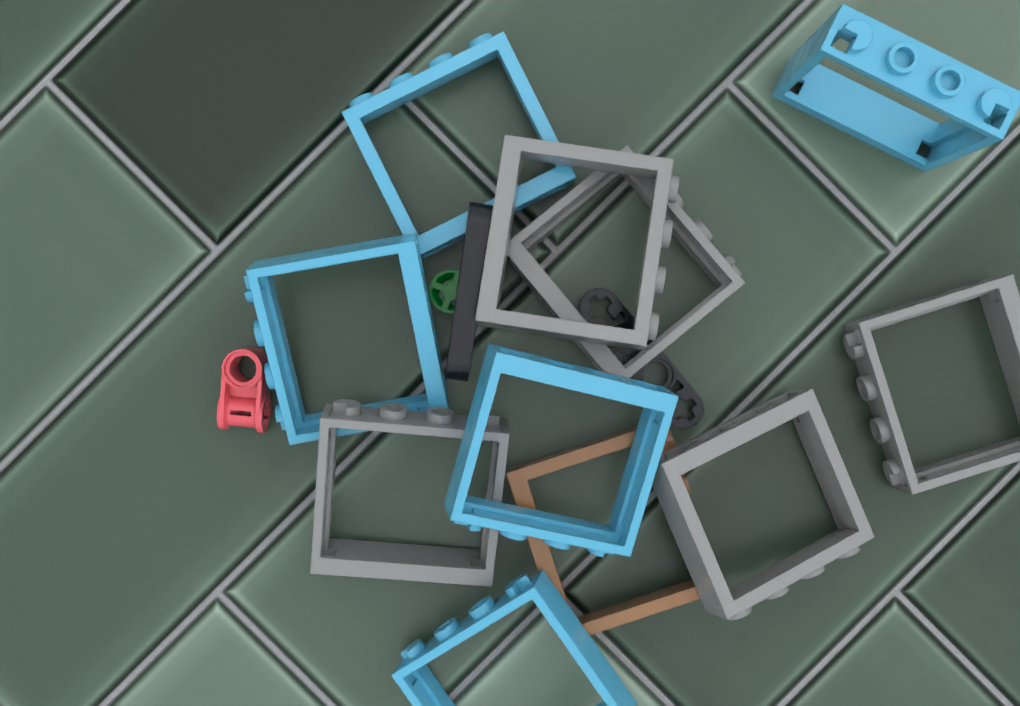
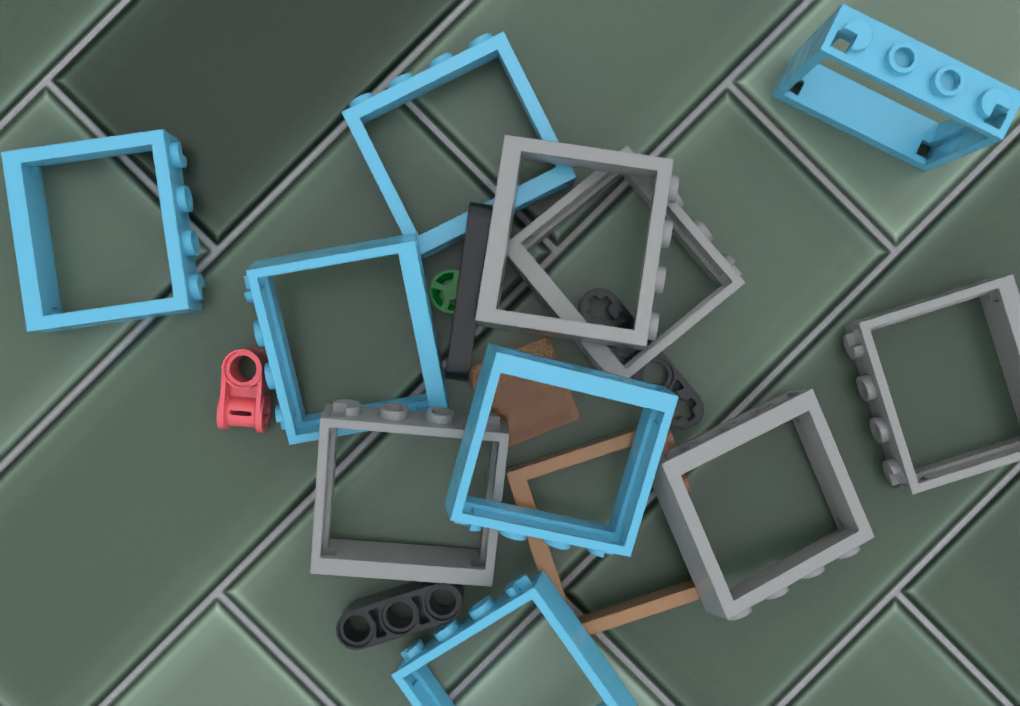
none -> medium azure window [1,129,205,333]
none -> black beam [336,581,464,650]
none -> clear orange tile [469,337,581,447]

